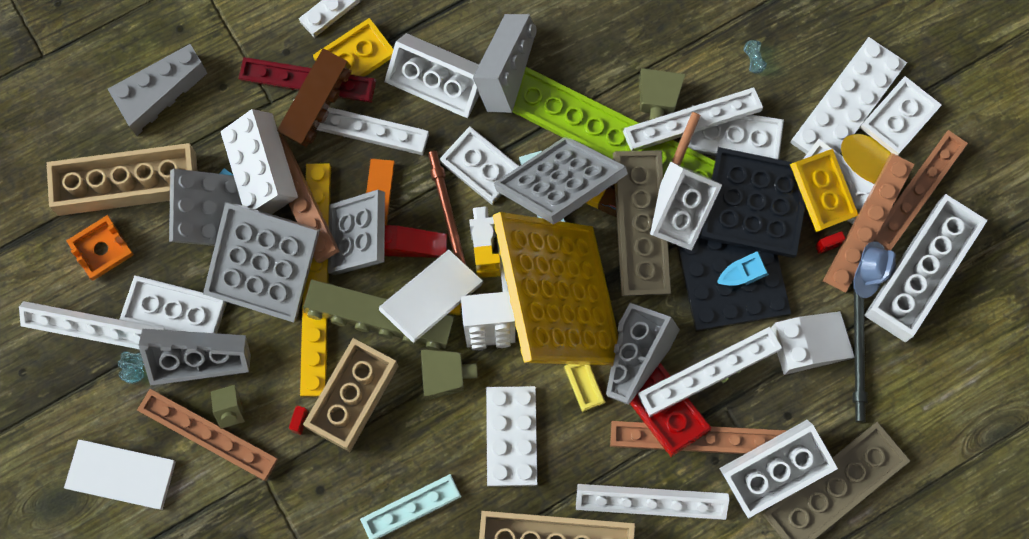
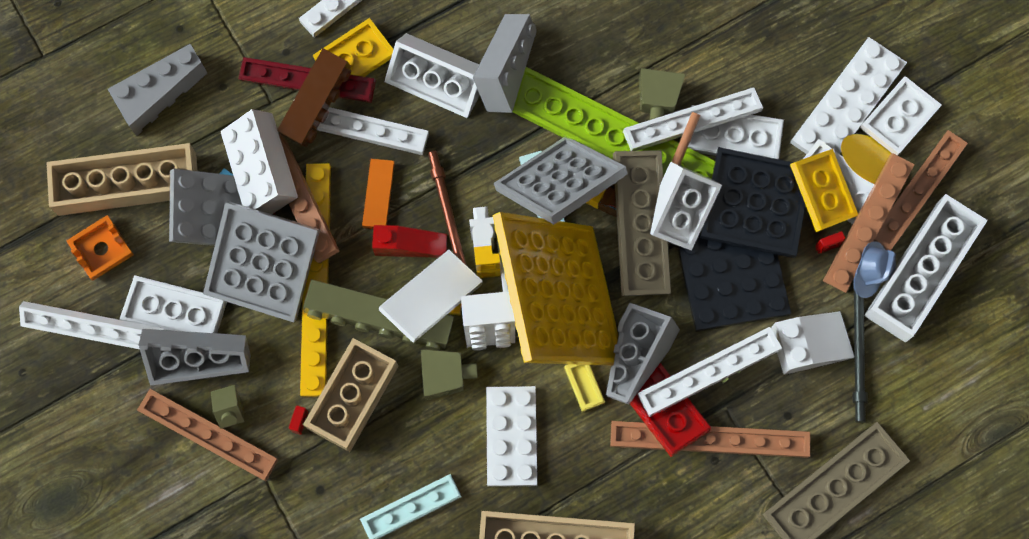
white tile [64,439,176,510] -> none
clear light blue brick [118,352,144,383] -> none
light grey plate [328,190,385,275] -> none
white tile [439,126,519,205] -> none
white plate [576,484,729,520] -> none
medium azure plate [717,251,769,286] -> none
white brick [719,420,838,518] -> none
clear light blue piece [743,40,767,73] -> none

